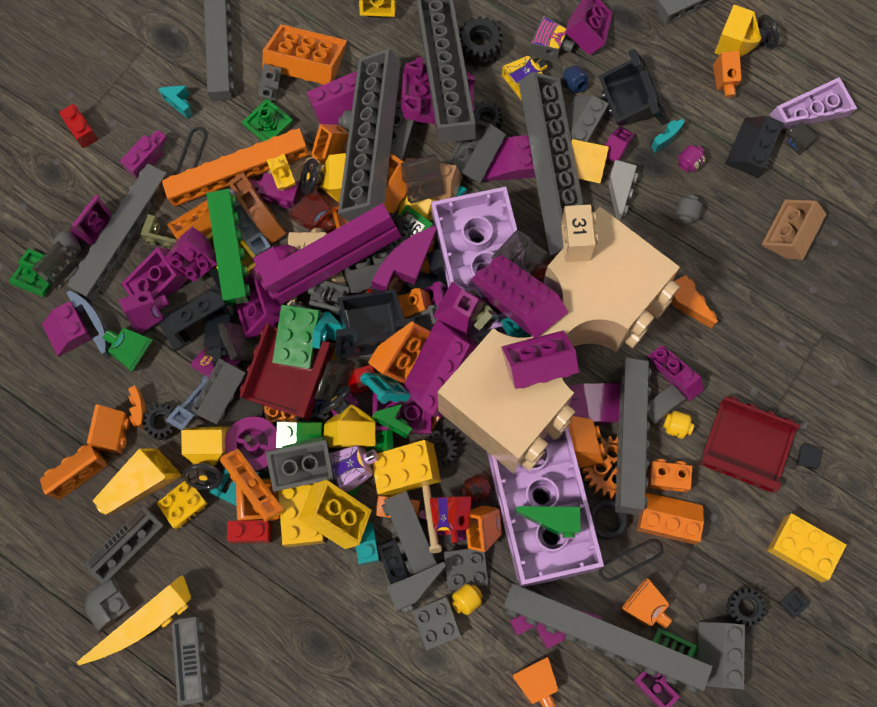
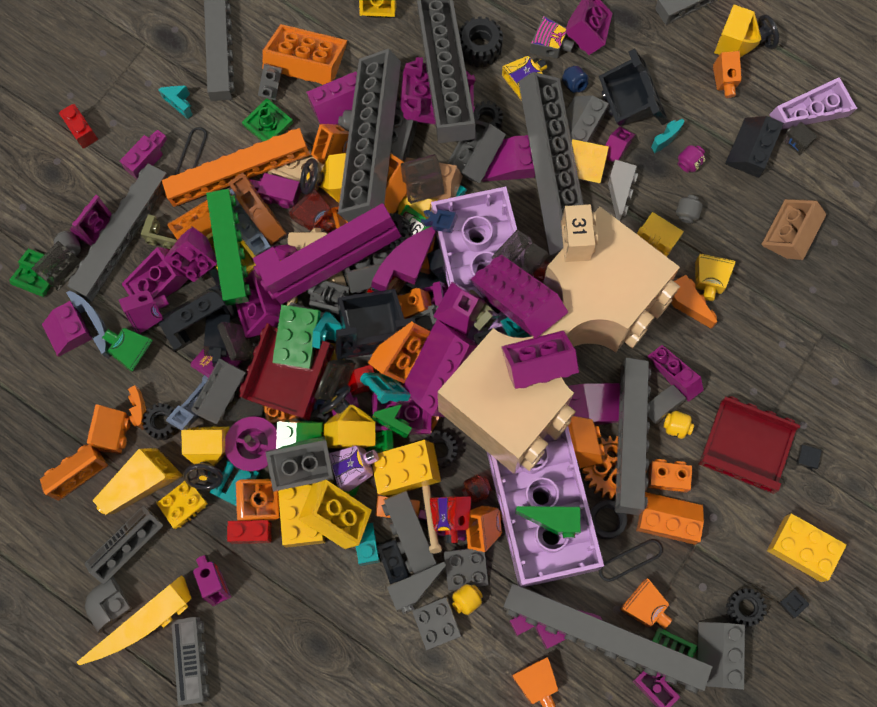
orange hinge [220,449,284,522] -> none
yellow hips [267,154,296,191] -> none
none -> magenta torso [193,555,231,606]
none -> dark blue plate [421,210,458,233]
none -> yellow hinge [637,212,684,257]
none -> yellow torso [695,254,735,301]

